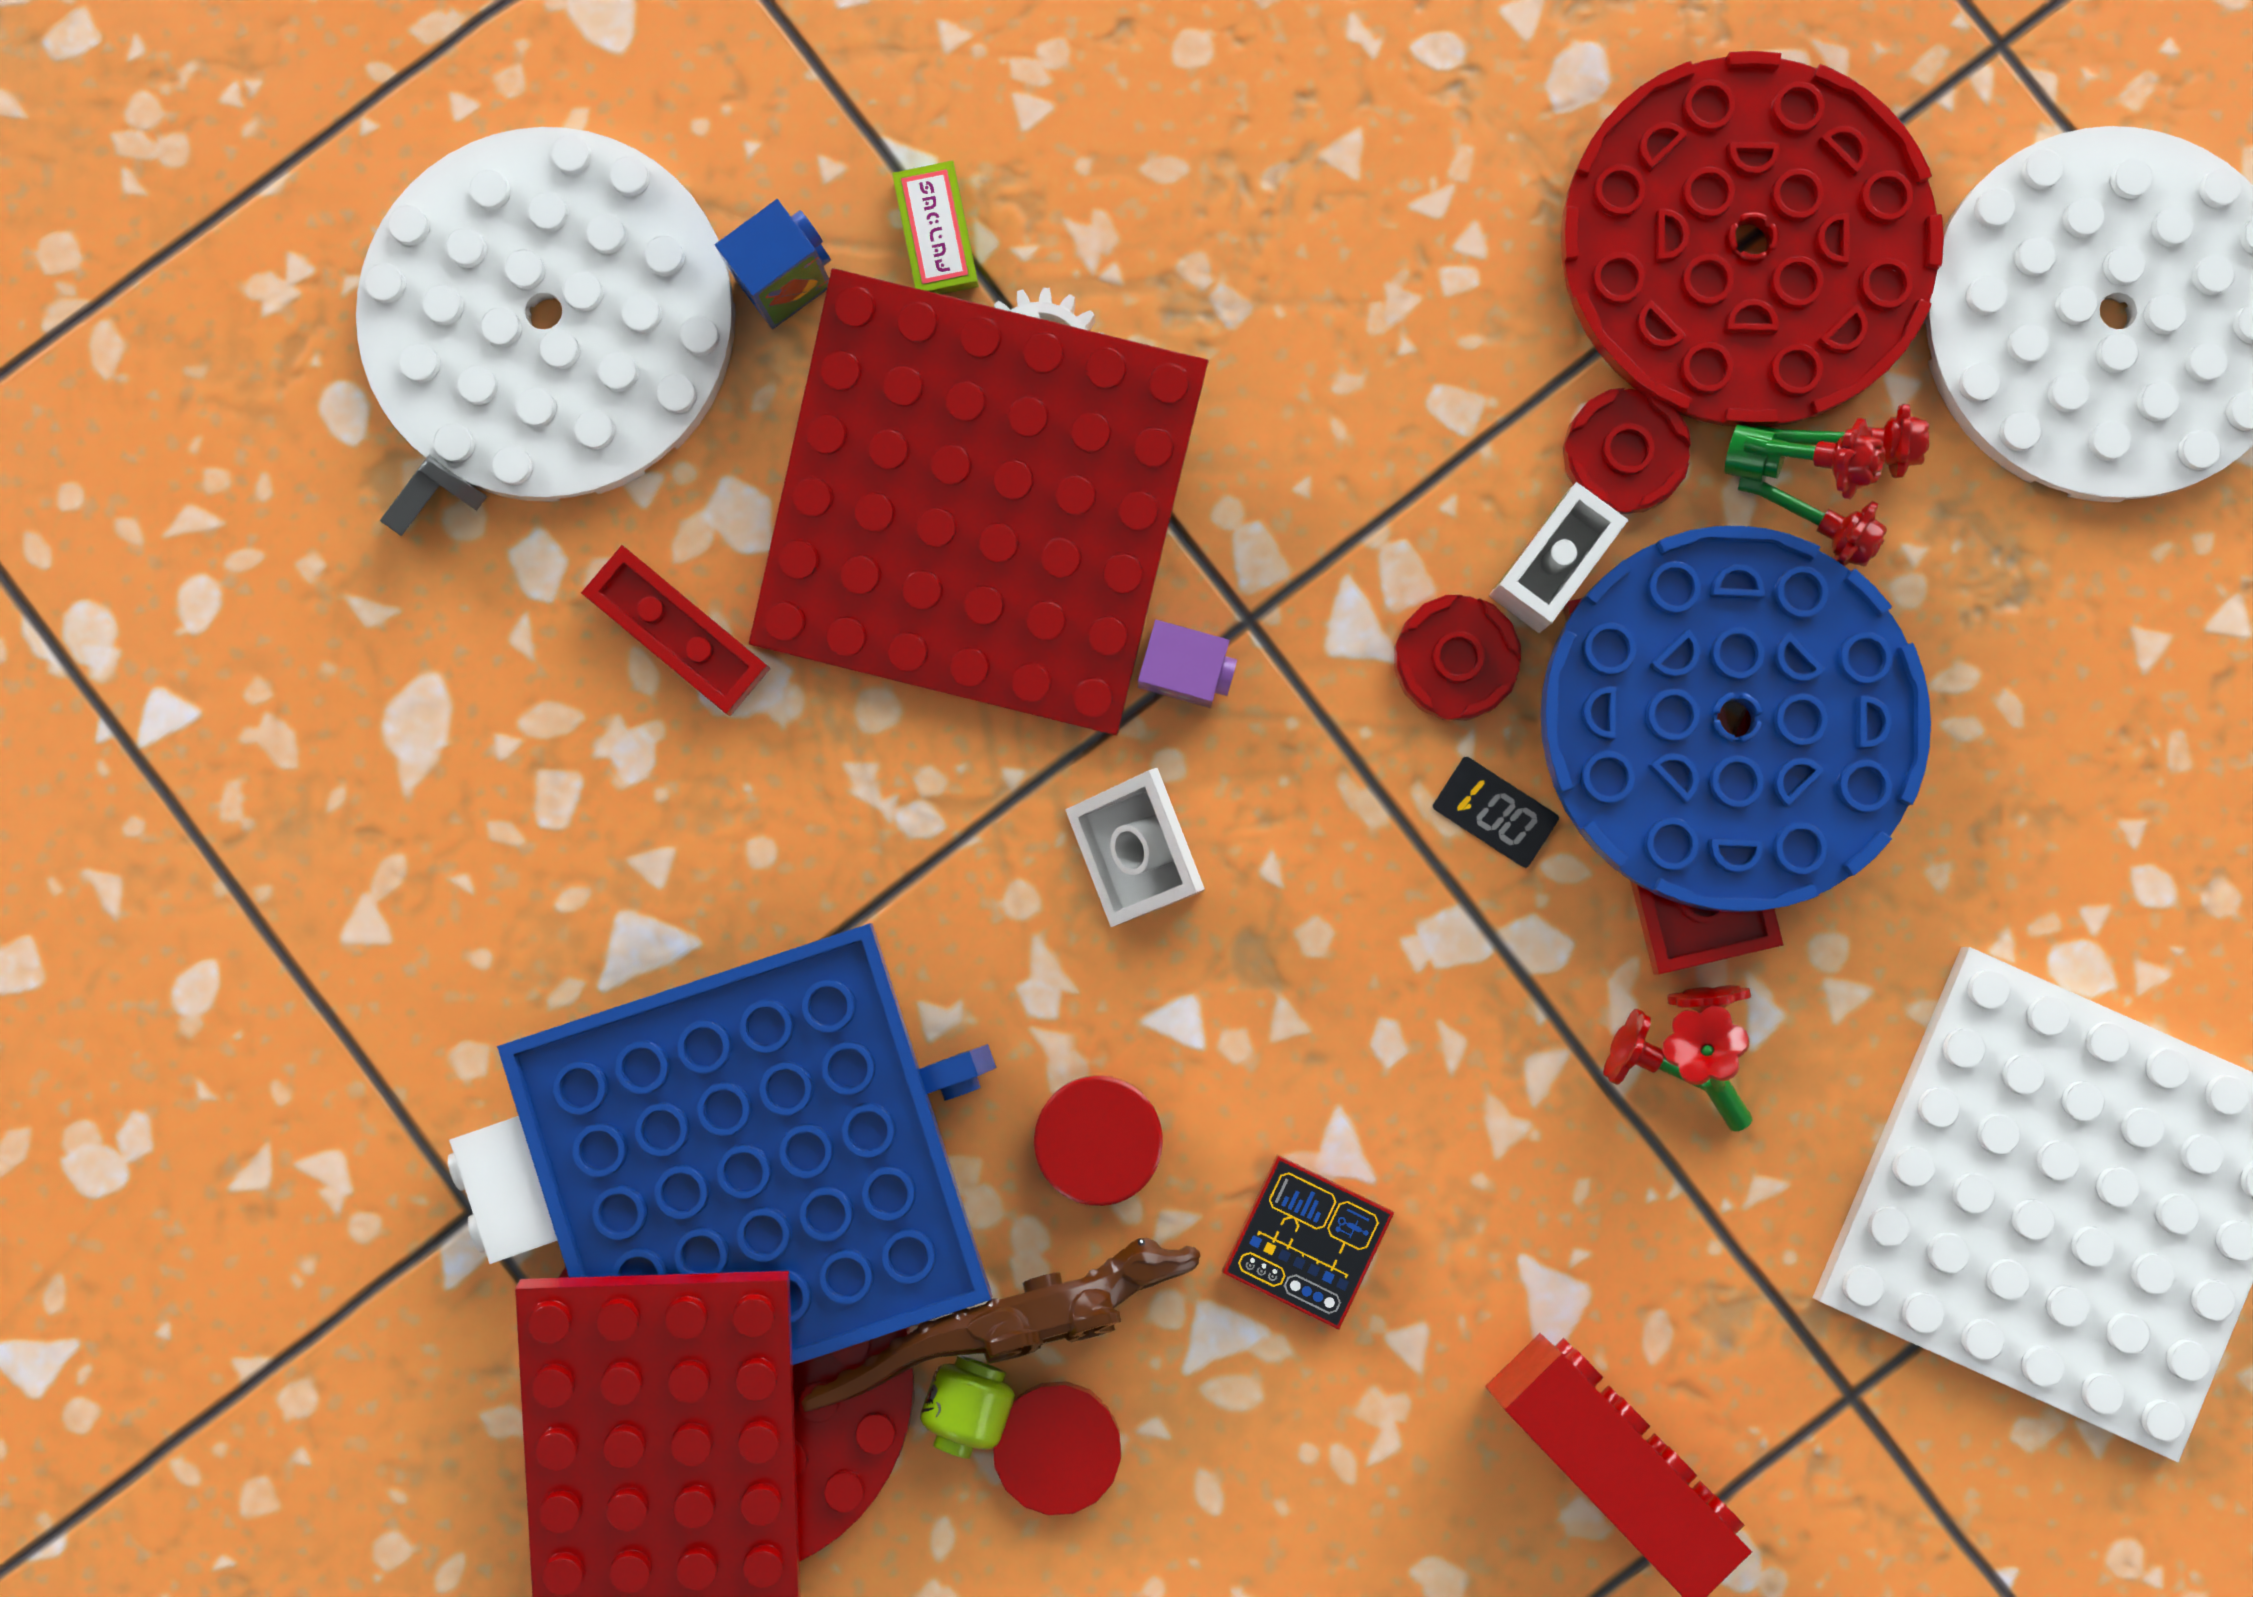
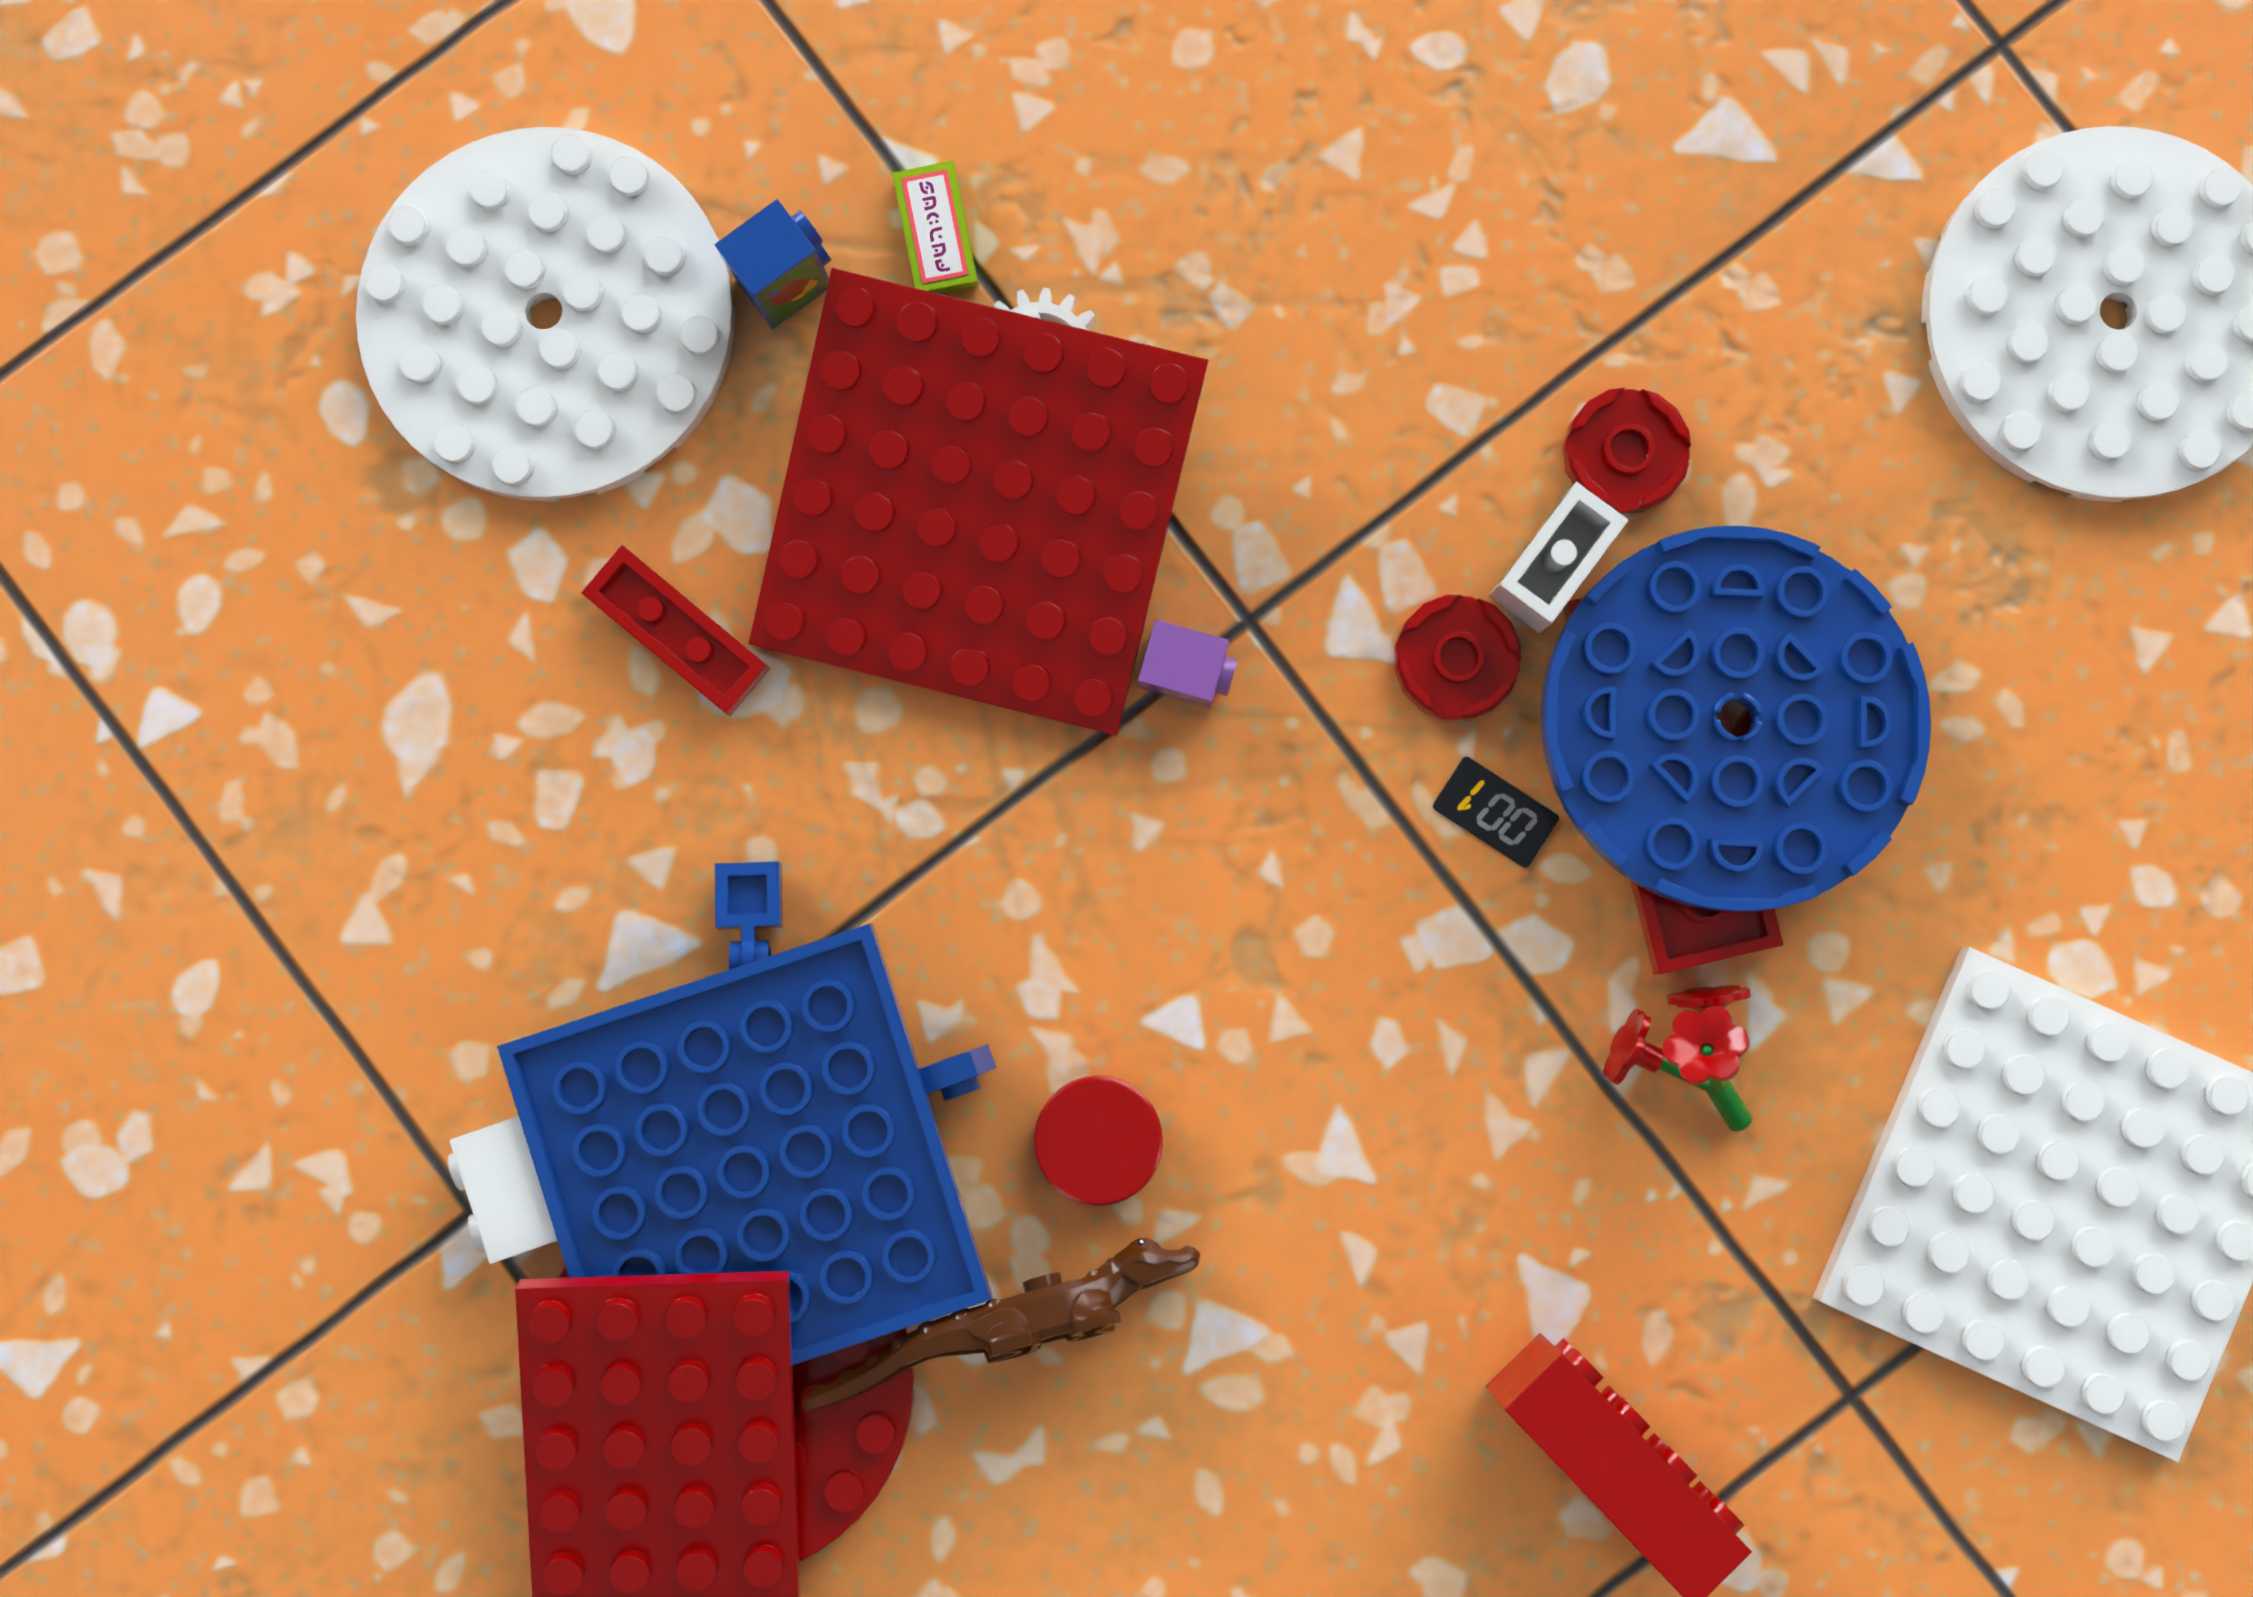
dark grey tile [380,454,488,536] -> none
lime head [920,1355,1015,1459] -> none
red tile [993,1381,1121,1516] -> none
white slope [1065,768,1205,927] -> none
black tile [1222,1154,1394,1330] -> none
red plate [1561,51,1944,428] -> none
red plant [1724,404,1930,567] -> none
none -> blue plate [715,862,783,970]

